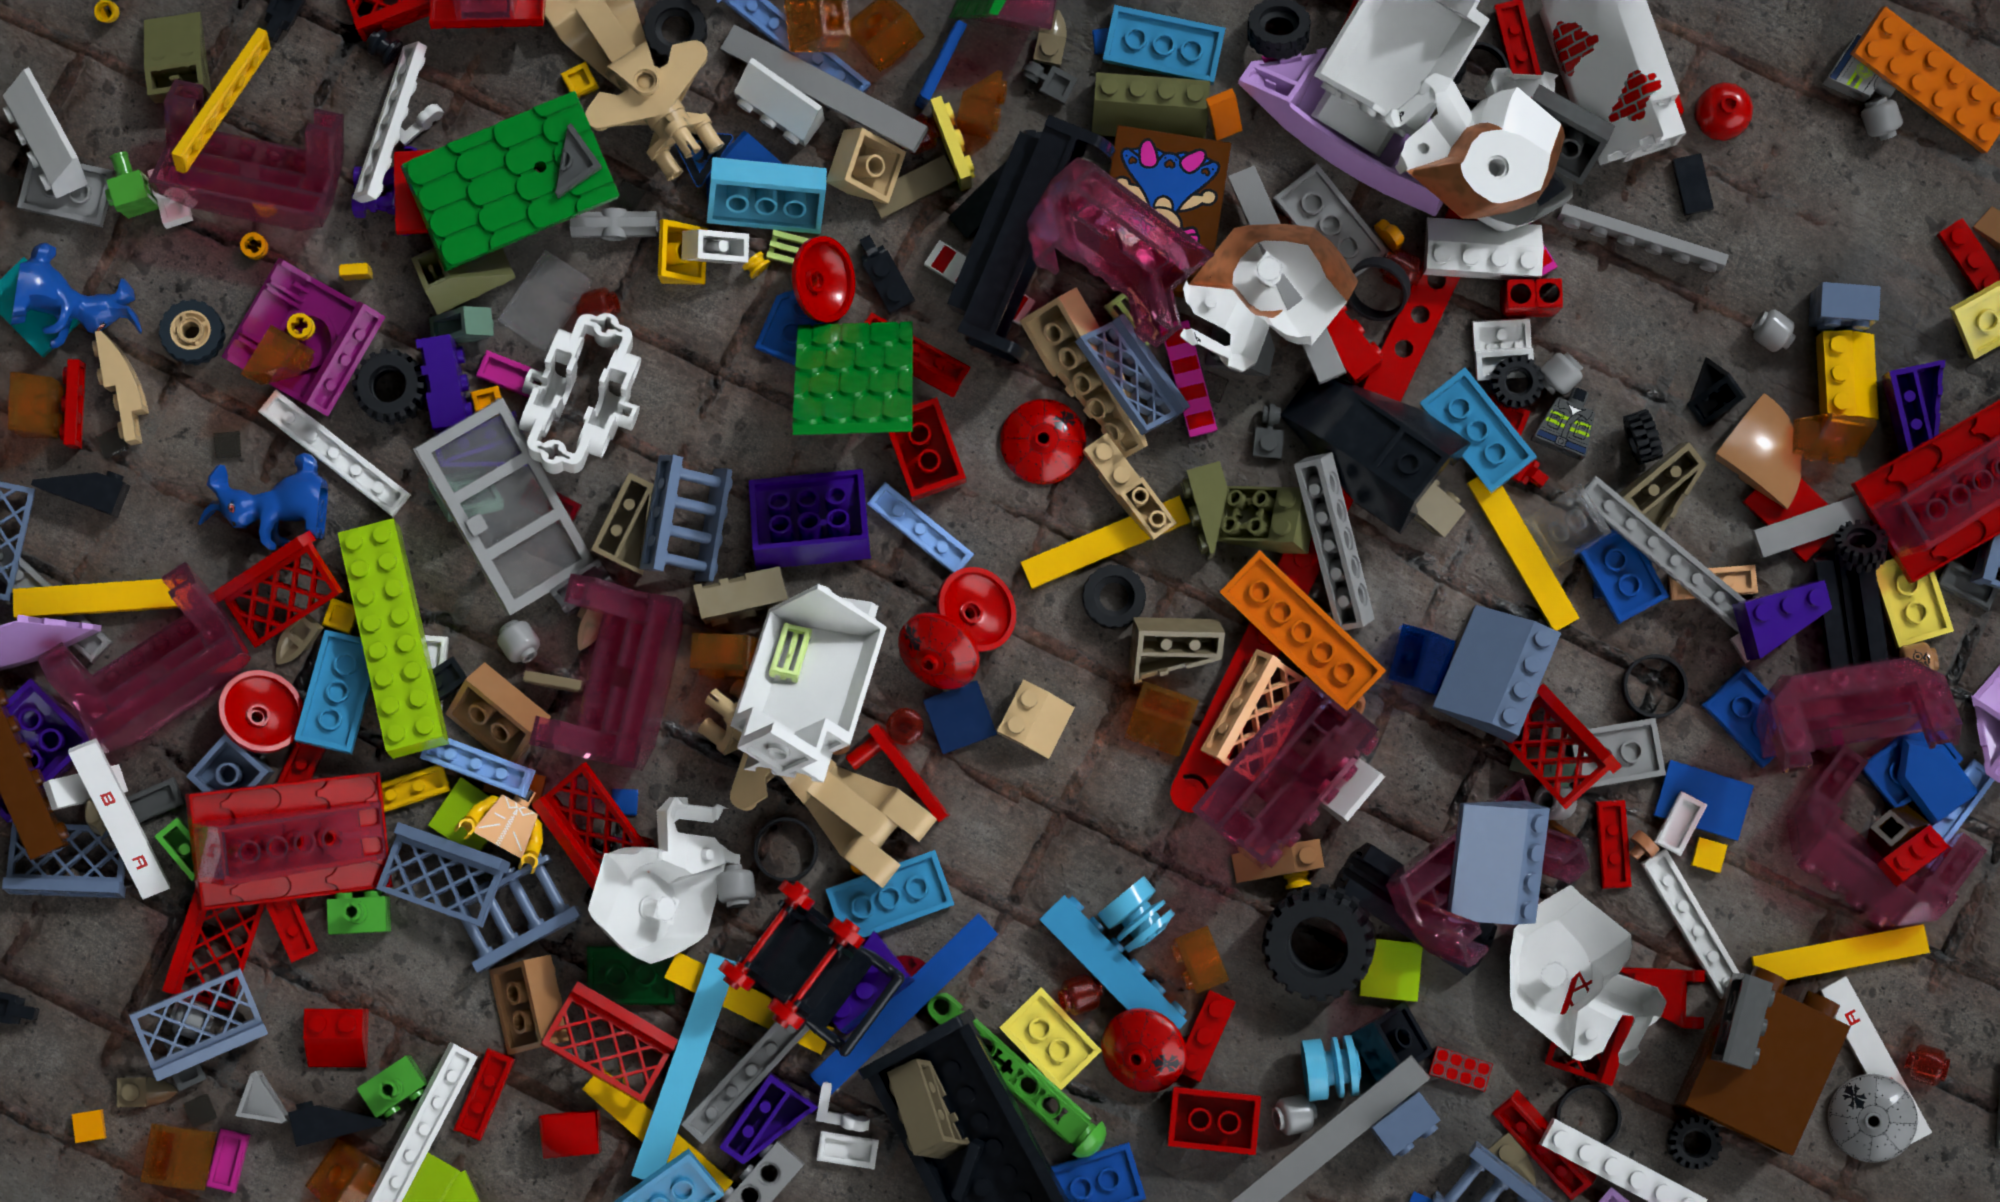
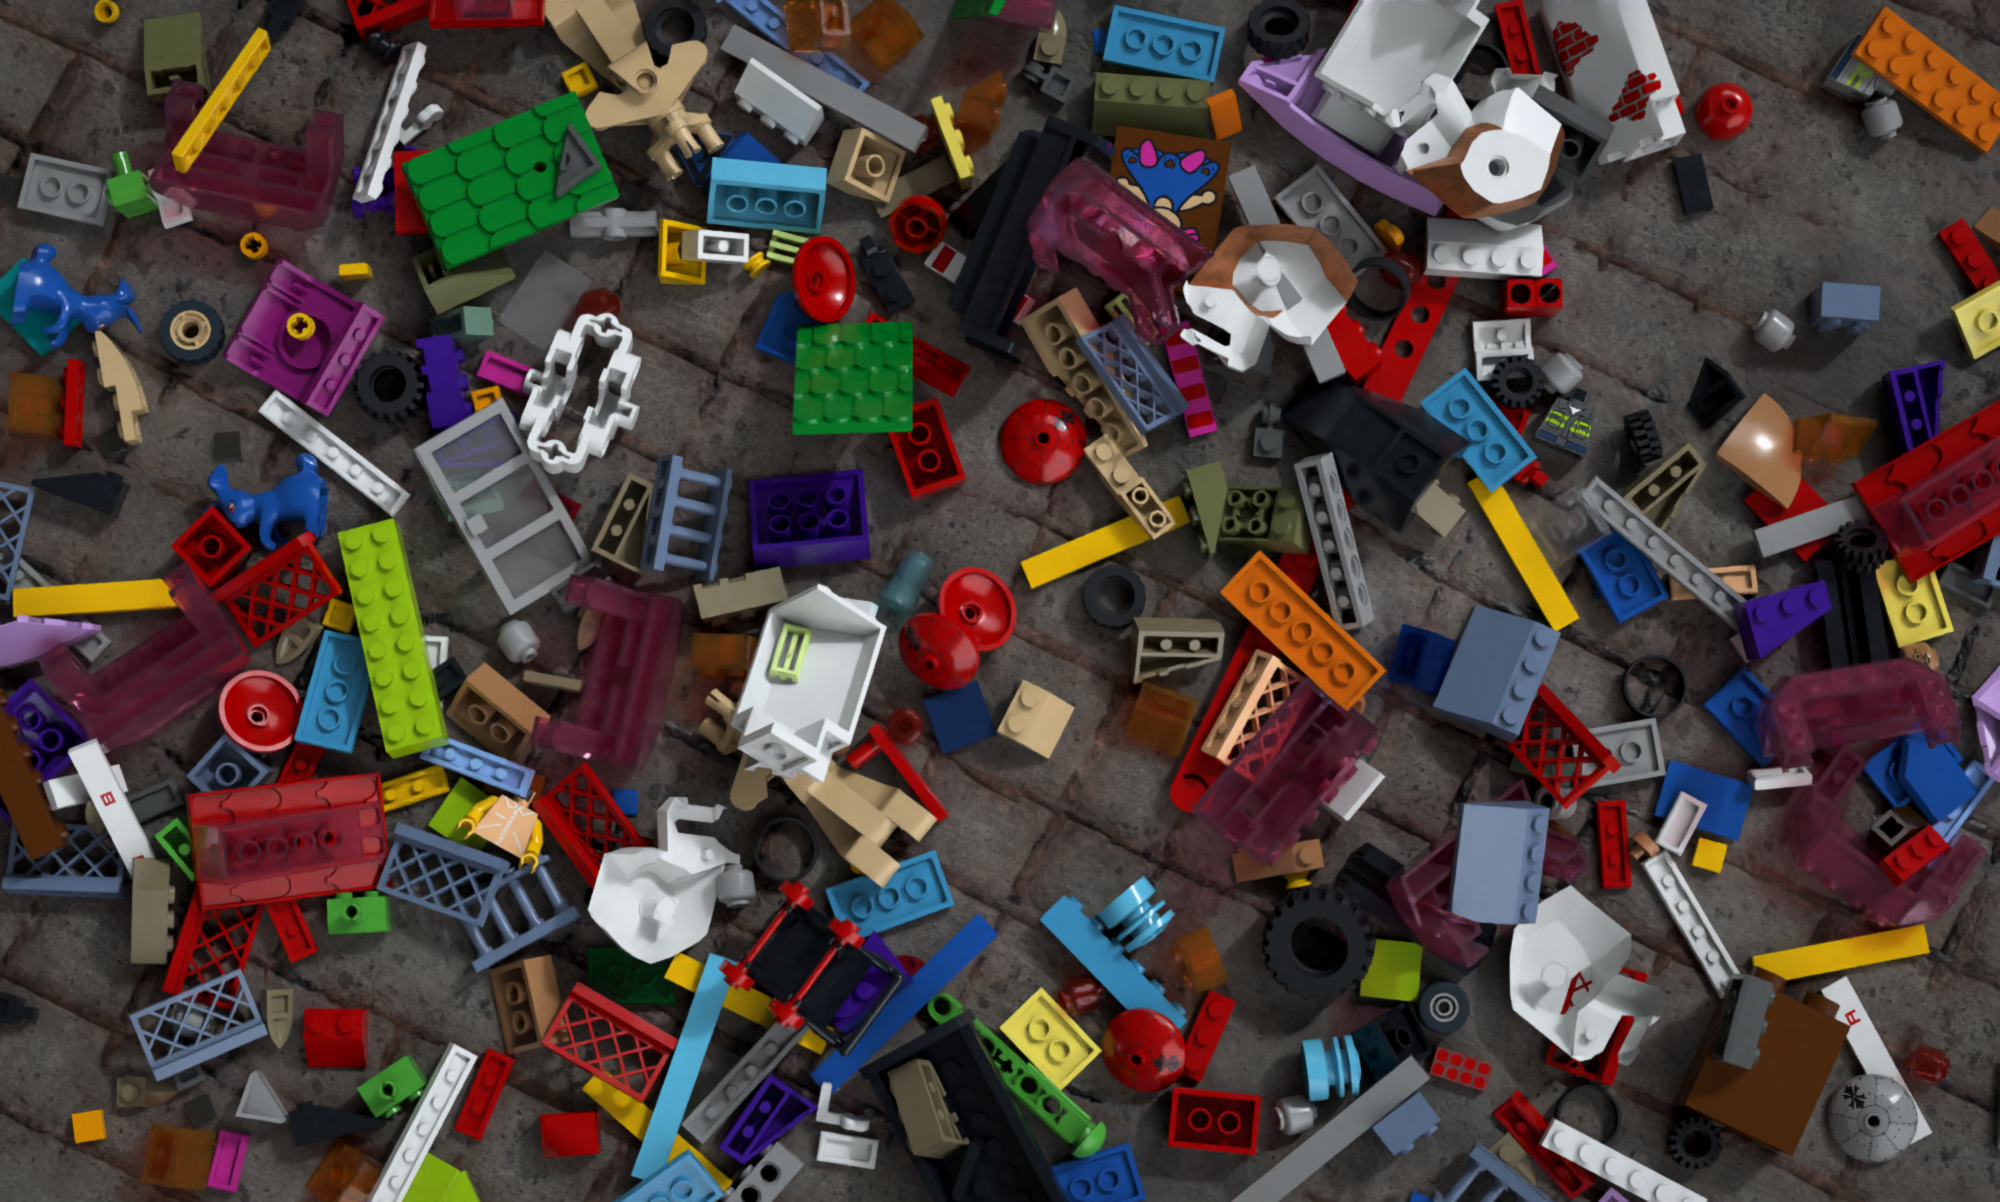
white slope [2,67,88,199] -> none
clear orange slope [241,325,315,385] -> none
light blue tile [867,482,974,574] -> none
blue tile [914,20,967,110] -> none
light grey plate [1557,203,1729,272] -> none
red flag [1624,967,1705,1029] -> none
yellow slope [1816,330,1879,422] -> none
none -> dark tan wedge [131,858,175,964]
none -> red slope [171,506,253,589]
none -> dark tan plate [261,989,293,1048]
none -> clear light blue plant [878,549,935,616]
none -> red cylinder [888,195,947,254]
none -> black wheel [1415,981,1470,1034]
none -> white tile [1747,765,1812,790]

